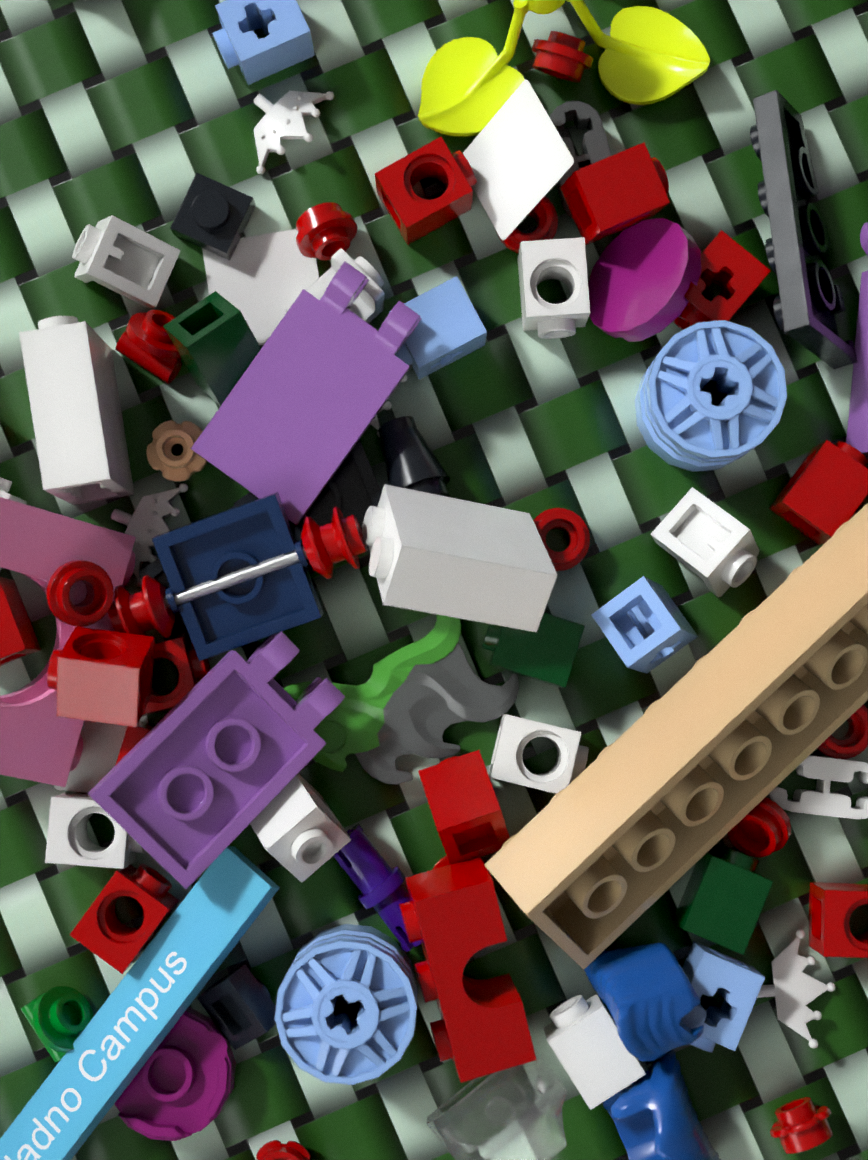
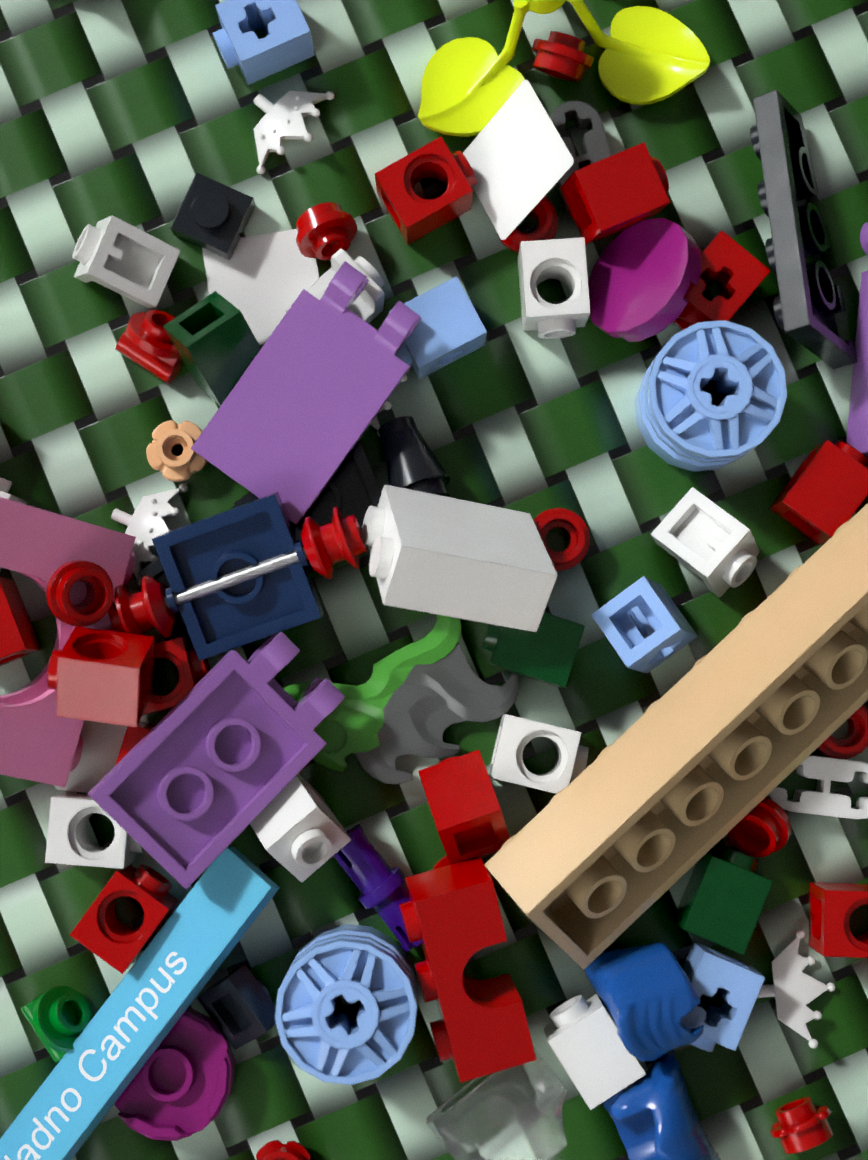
white brick [19,316,135,505] -> none

